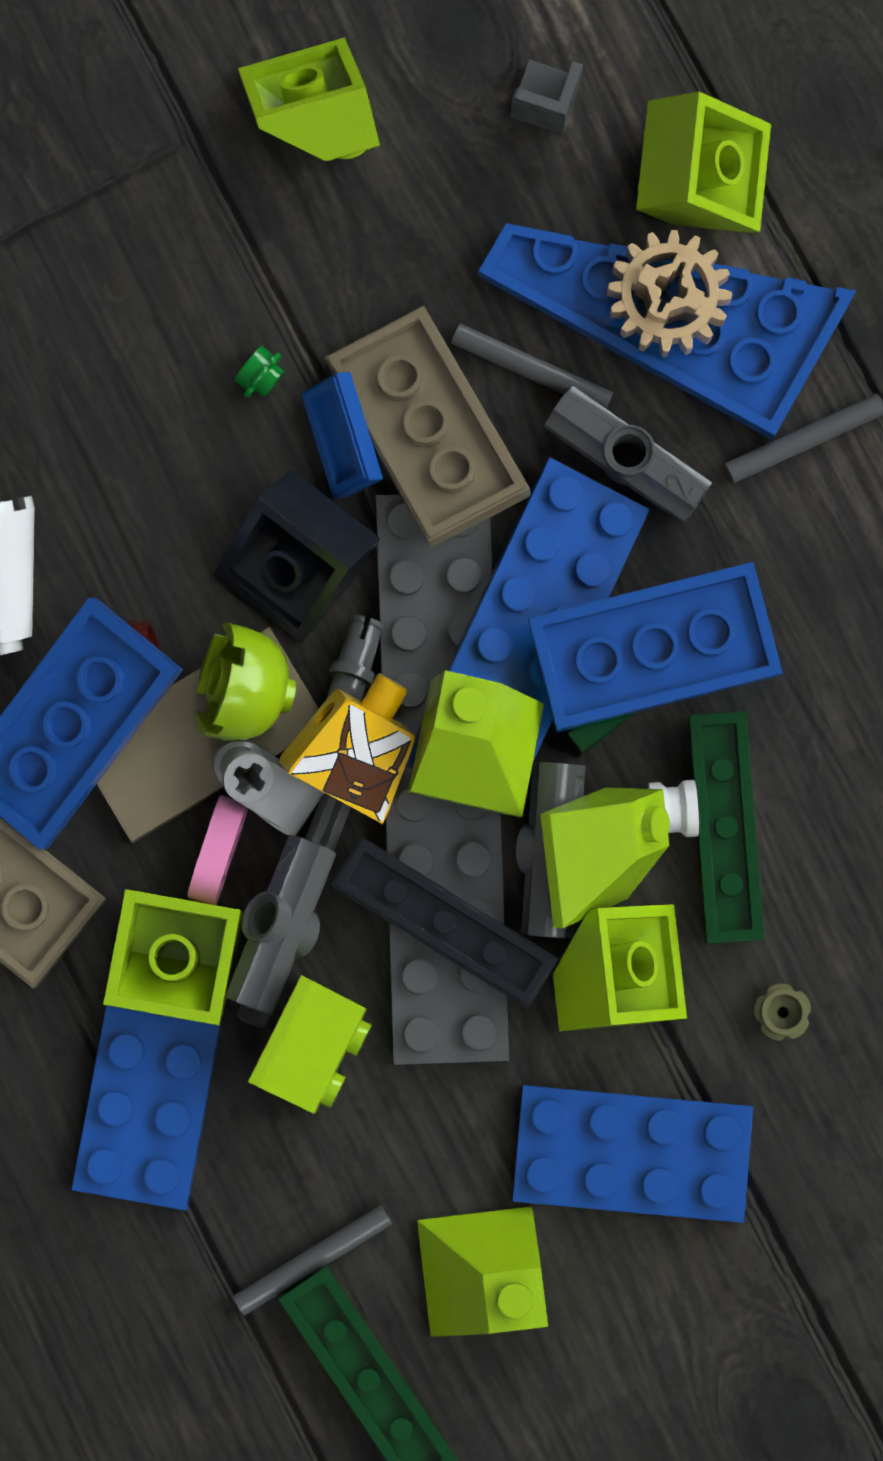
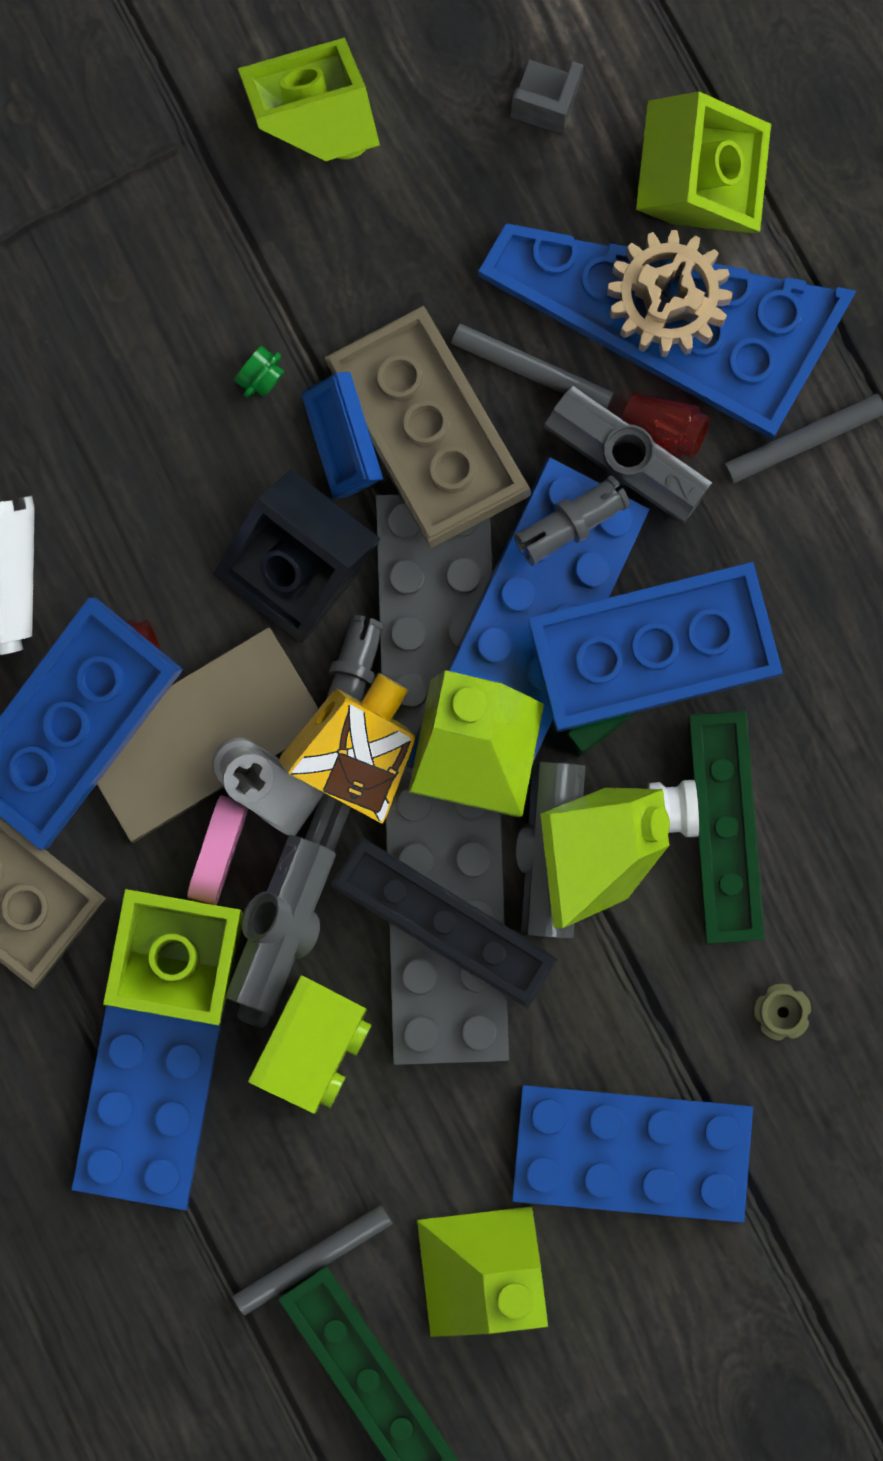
lime cylinder [194,622,296,741] -> none
lime slope [553,904,687,1032] -> none
none -> dark grey pin [514,476,630,566]
none -> clear red cone [622,392,711,459]

